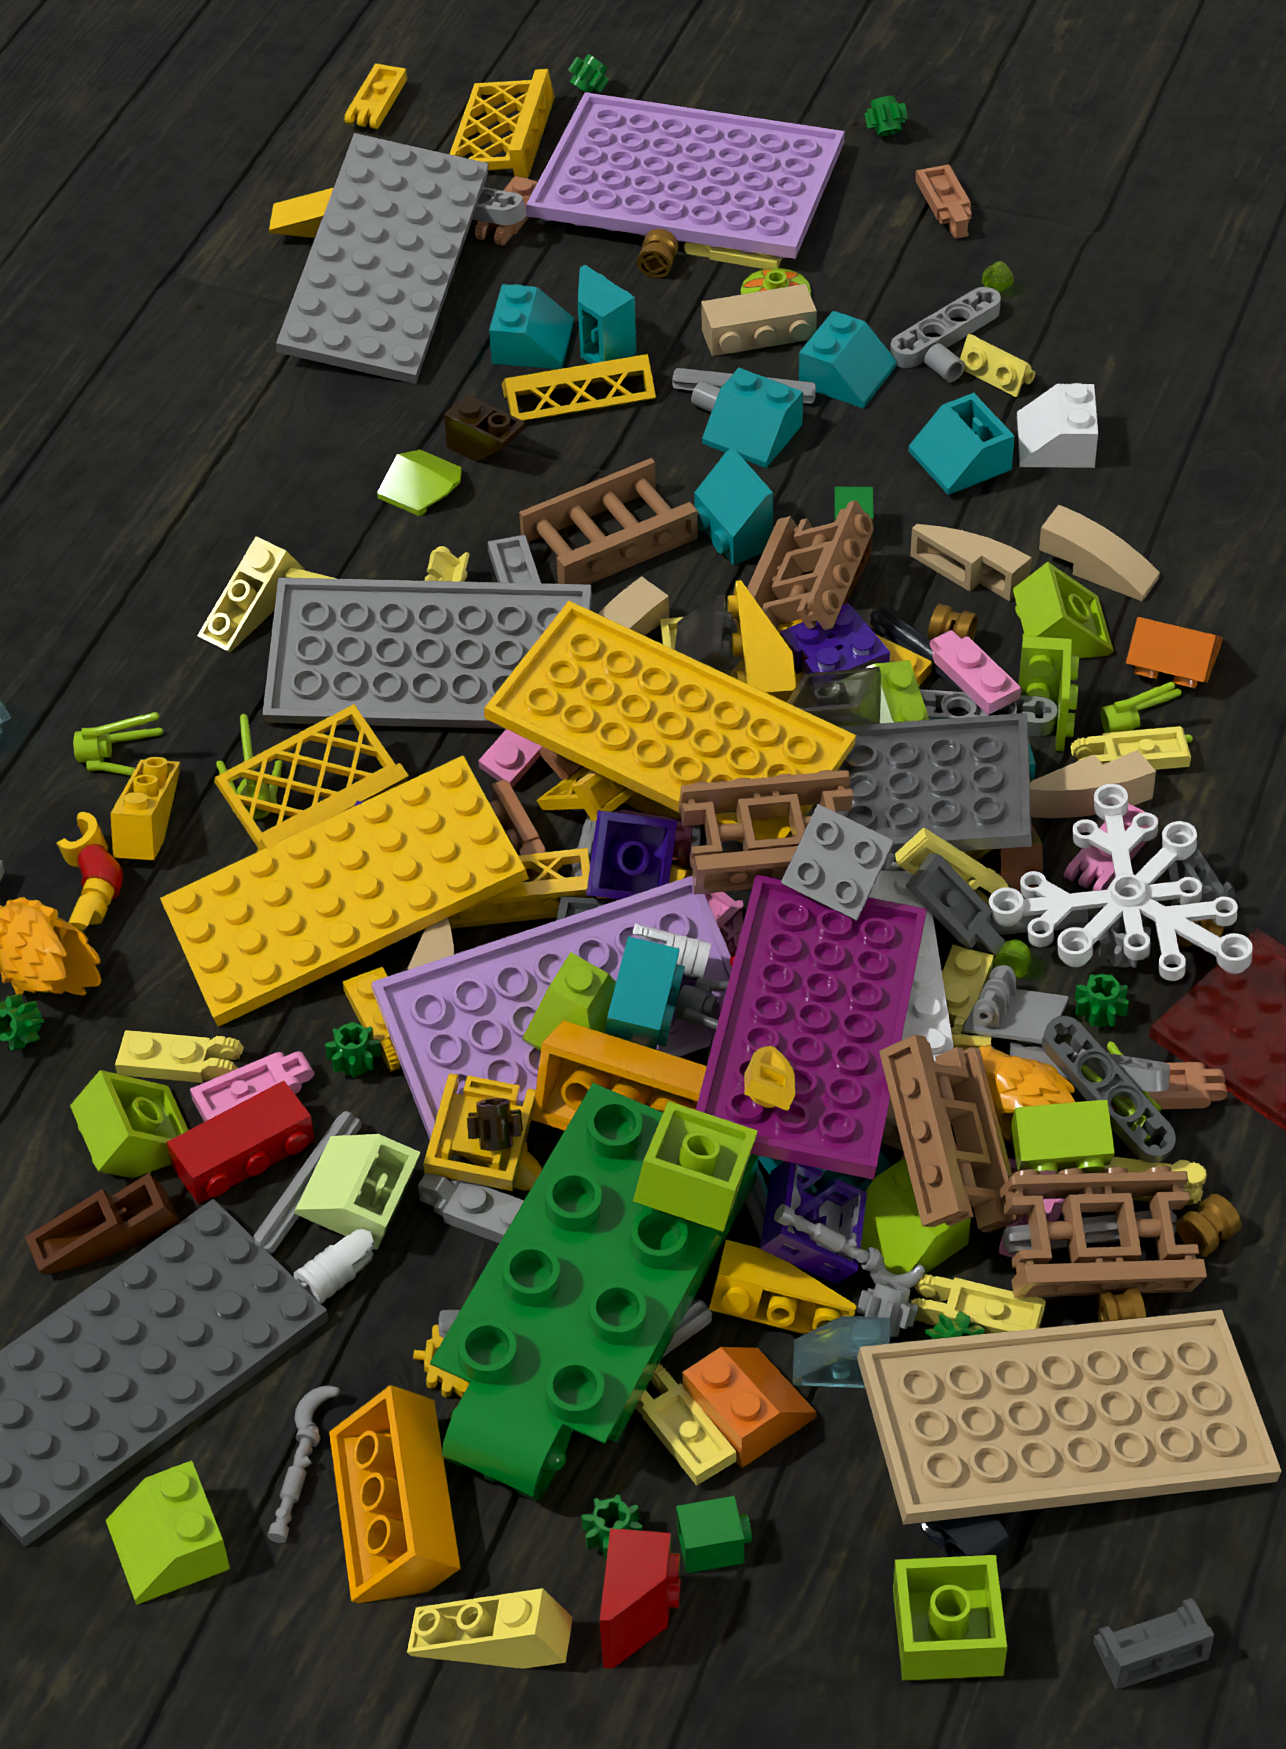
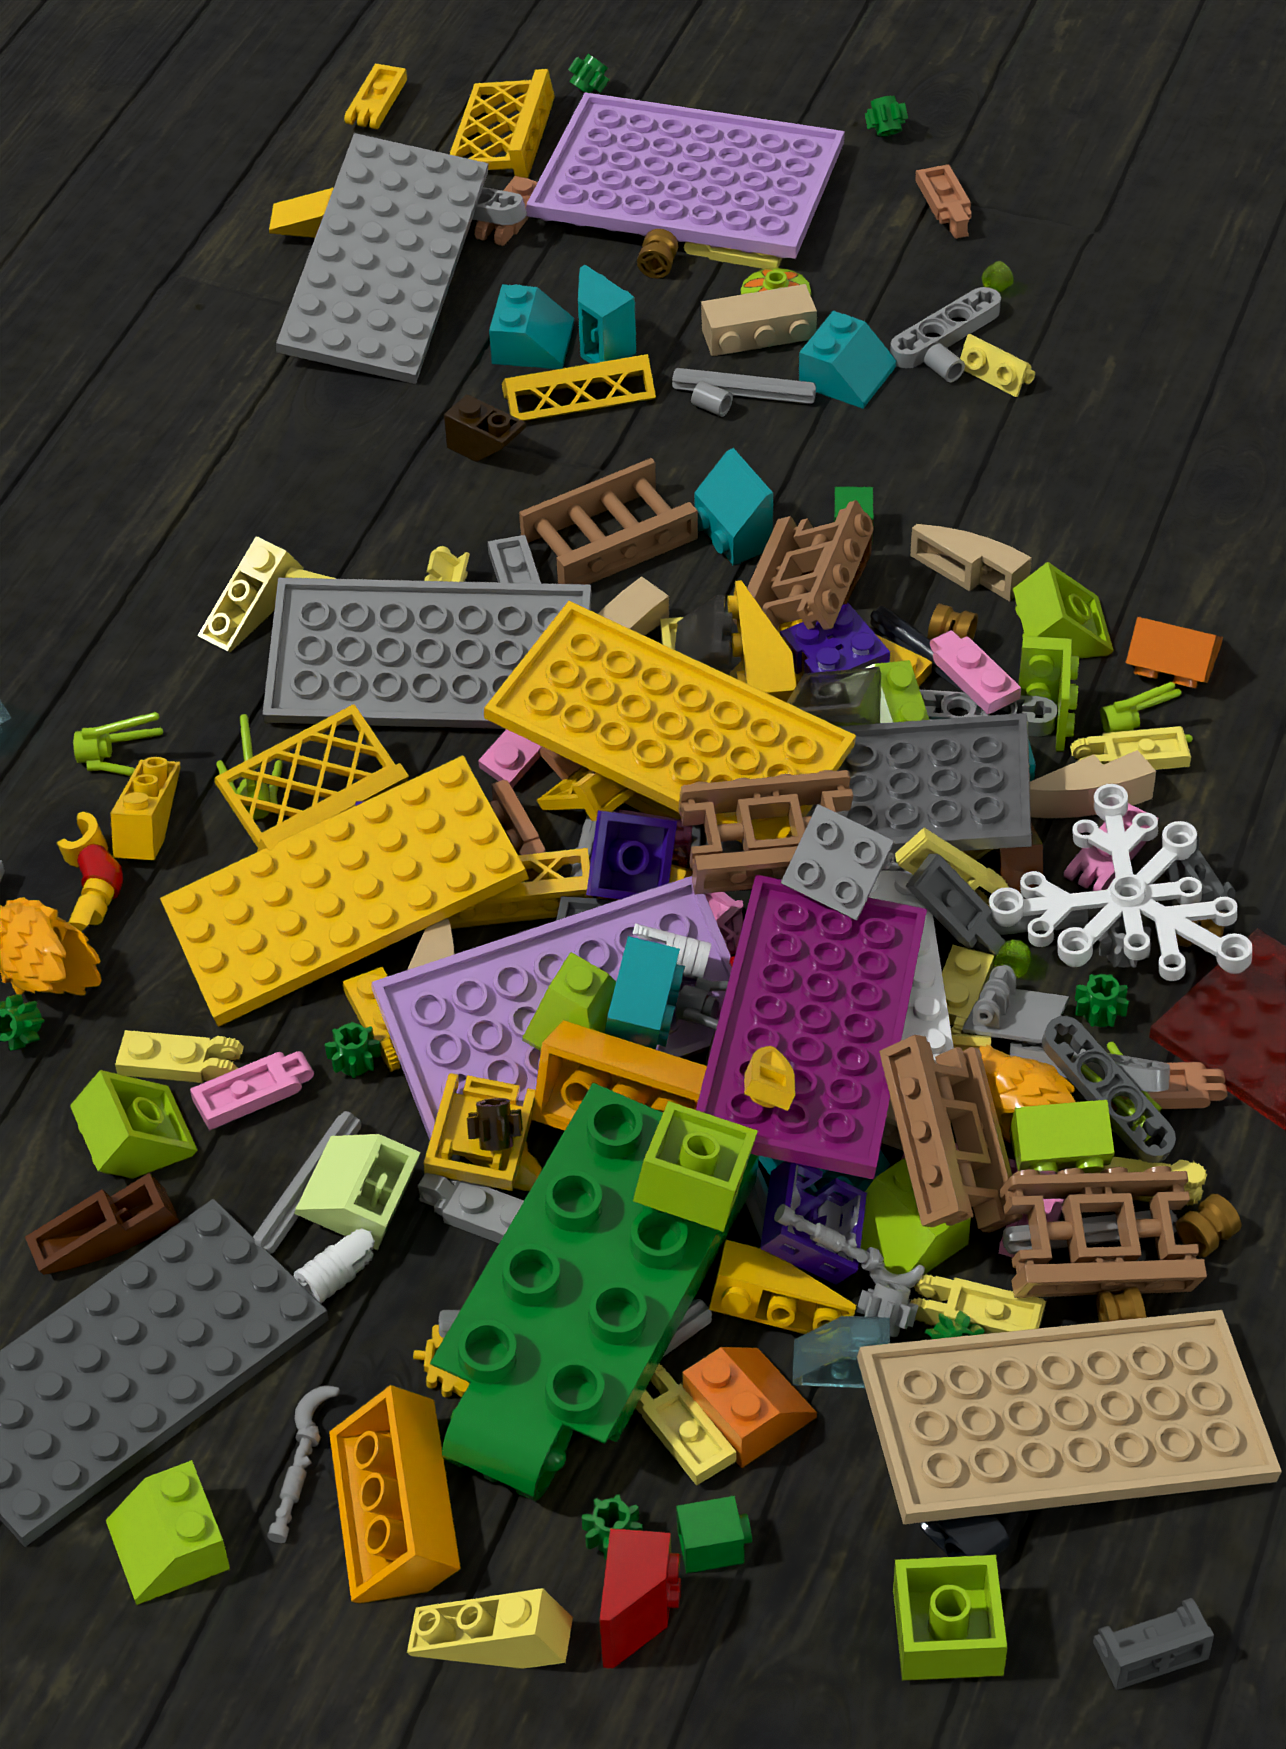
red brick [167,1080,315,1205] -> none
lime slope [377,450,462,516] -> none
teal slope [702,368,803,468] -> none
teal slope [908,393,1014,495] -> none
white slope [1017,383,1098,468] -> none
tan slope [1039,505,1160,601] -> none

